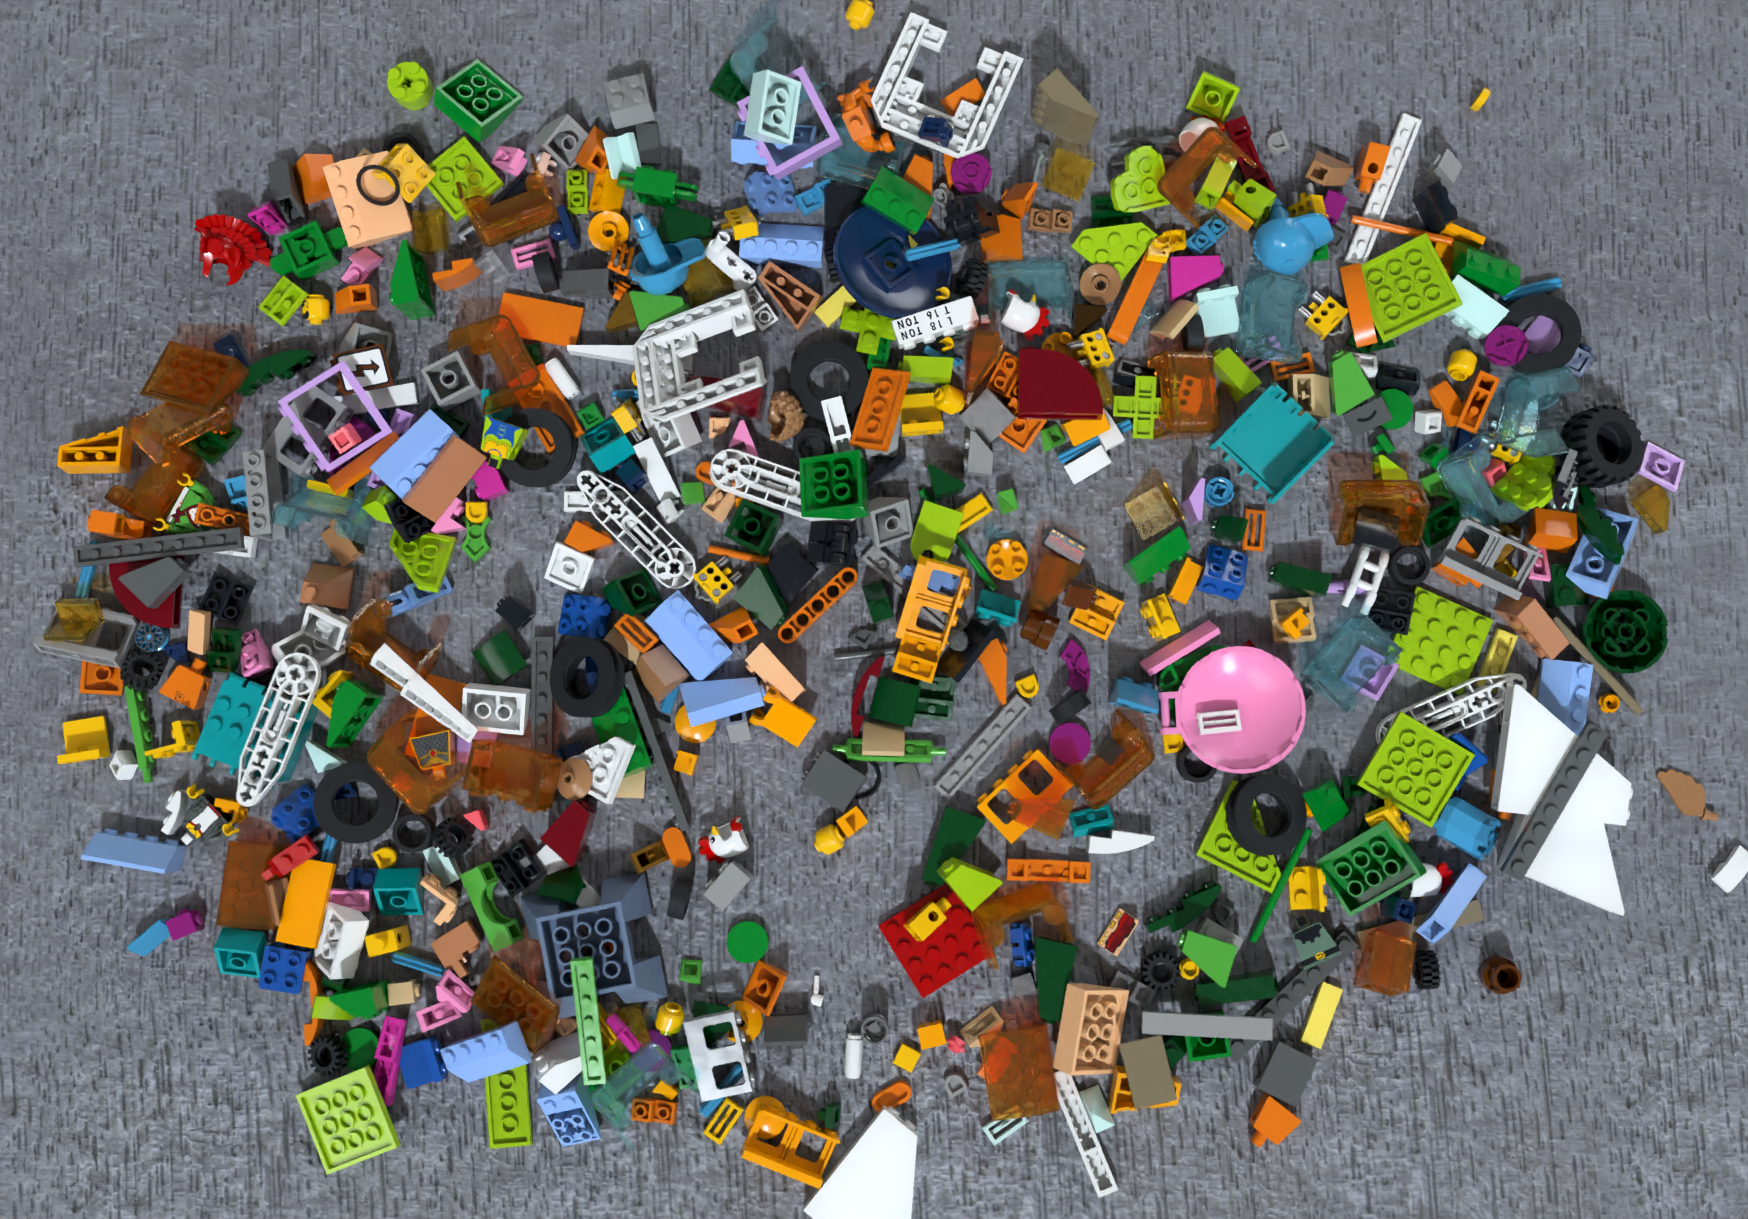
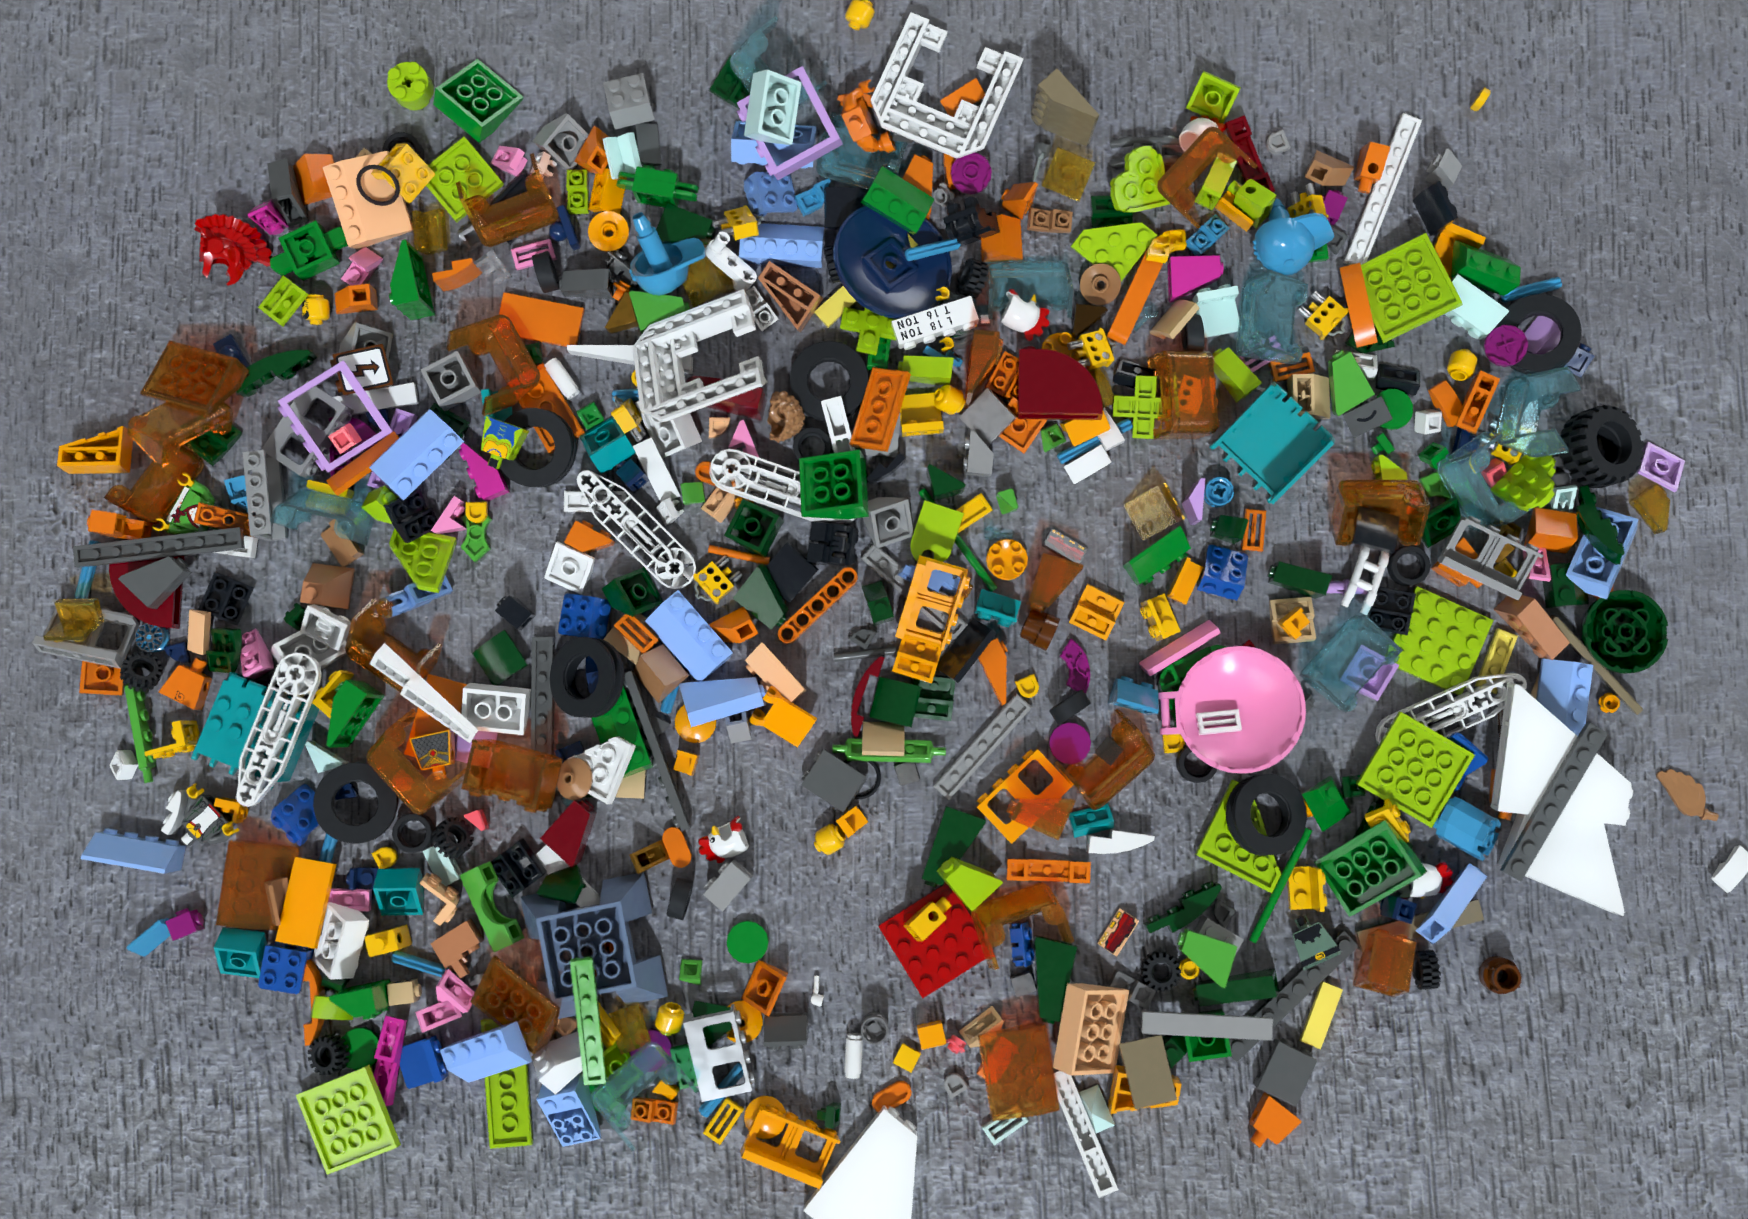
yellow bracket [57,716,111,764] -> none
red hinge [261,834,320,880] -> none
nougat tile [402,434,487,523] -> none
dark pink axle [606,1013,641,1053] -> none
orange tile [607,239,635,276] -> none
dark blue bracket [918,117,953,148] -> none
dark grey plate [947,630,969,651] -> none
reddish brown slope [1062,579,1098,610] -> none
orange piece [1350,215,1453,245] -> none
black slope [1553,449,1580,510] -> none
none -> dark green tile [283,603,306,631]

